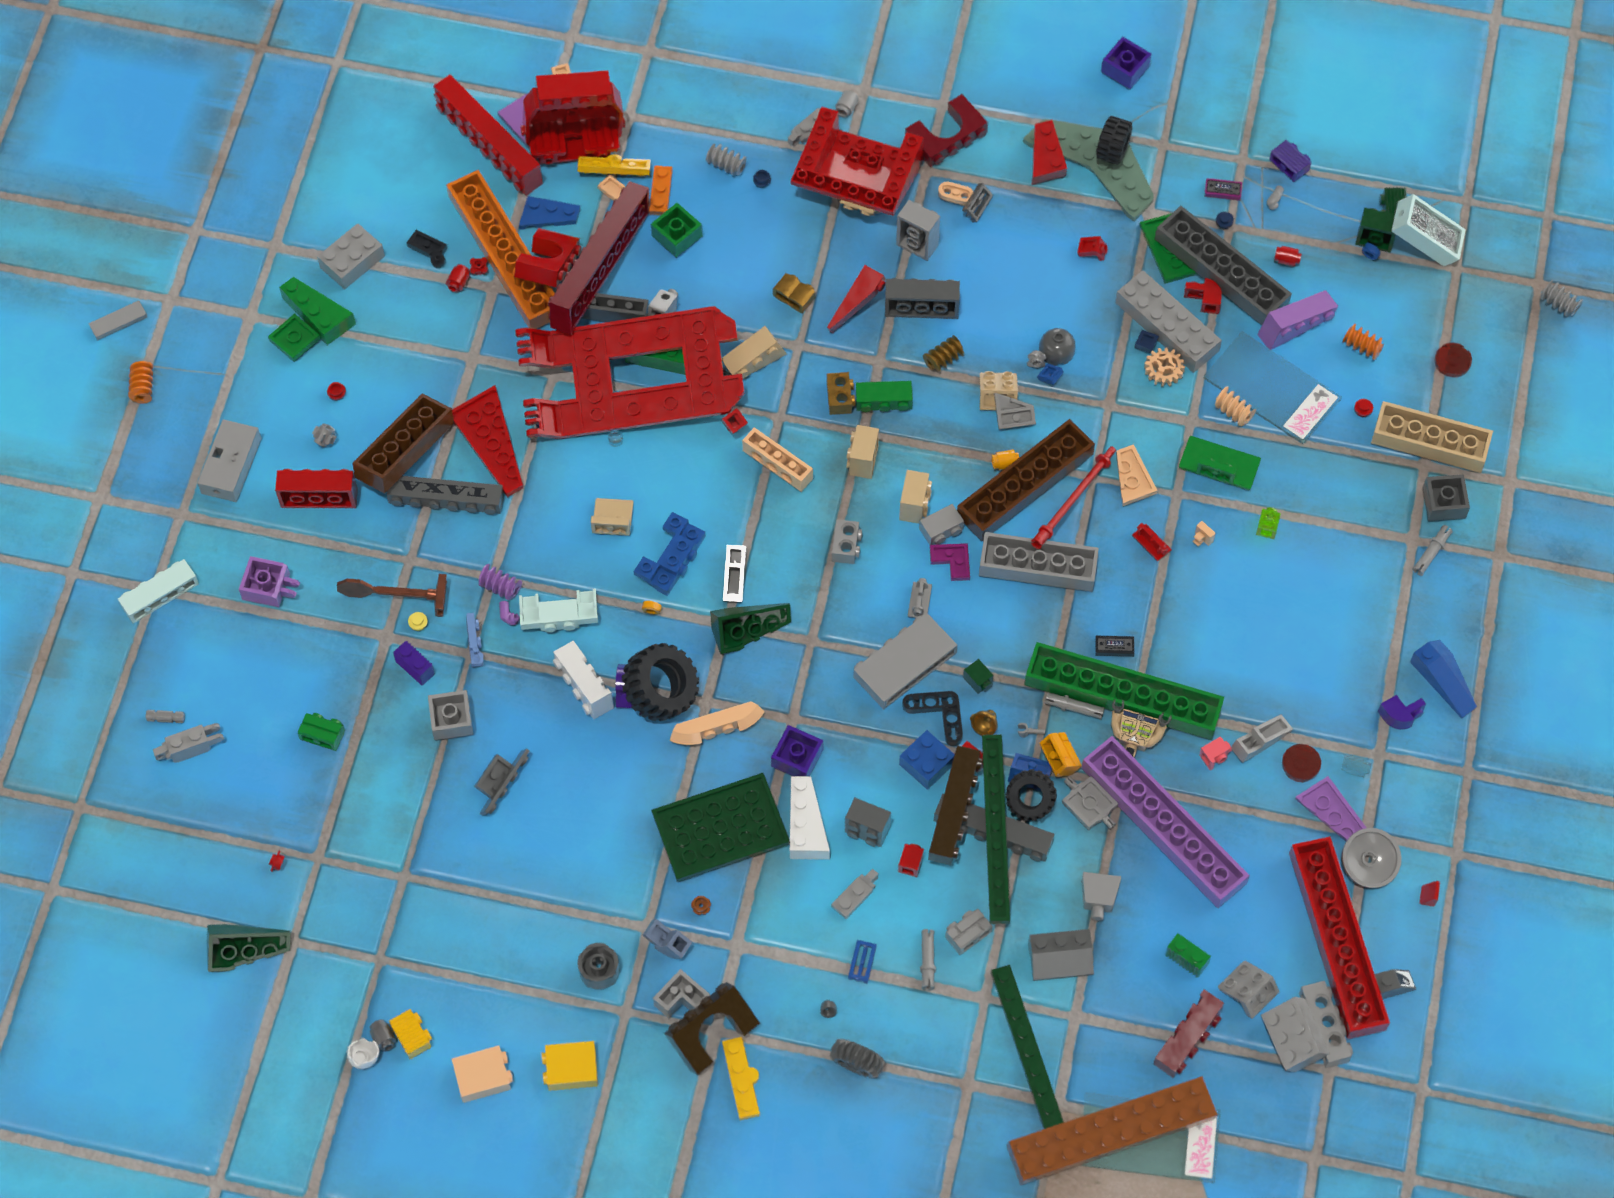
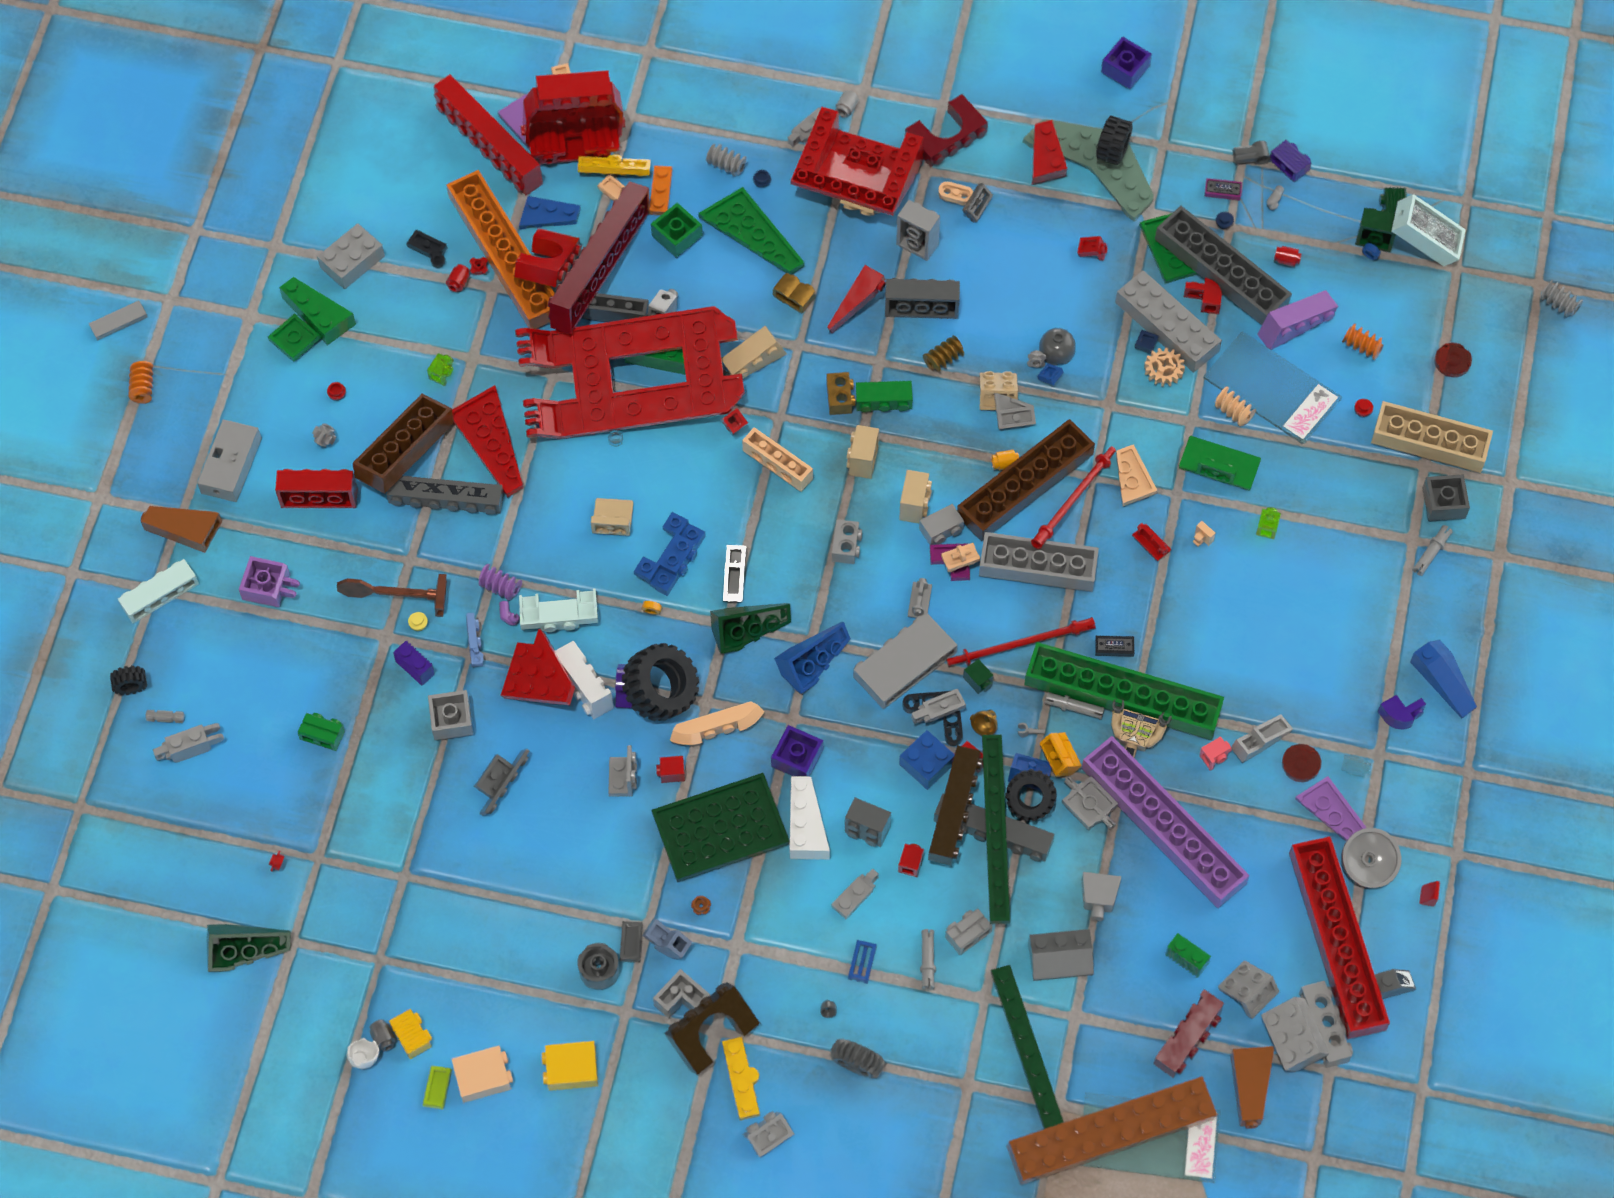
none -> black tyre [110,665,147,695]
none -> dark orange slope [141,506,222,553]
none -> lime tile [423,1065,452,1110]
none -> clear neon green brick [427,353,454,386]
none -> red wing [501,629,575,705]
none -> light grey bracket [609,745,637,797]
none -> dark grey tile [620,921,643,963]
none -> red brick [656,756,685,783]
none -> green wing [698,187,805,275]
none -> light grey bracket [743,1111,794,1157]
none -> blue wedge [774,622,851,694]
none -> light grey hinge [911,689,966,724]
none -> light nougat hips [941,543,980,572]
none -> red bar [946,617,1096,666]
none -> dark orange slope [1230,1046,1274,1129]
none -> dark grey piece [1233,141,1270,165]

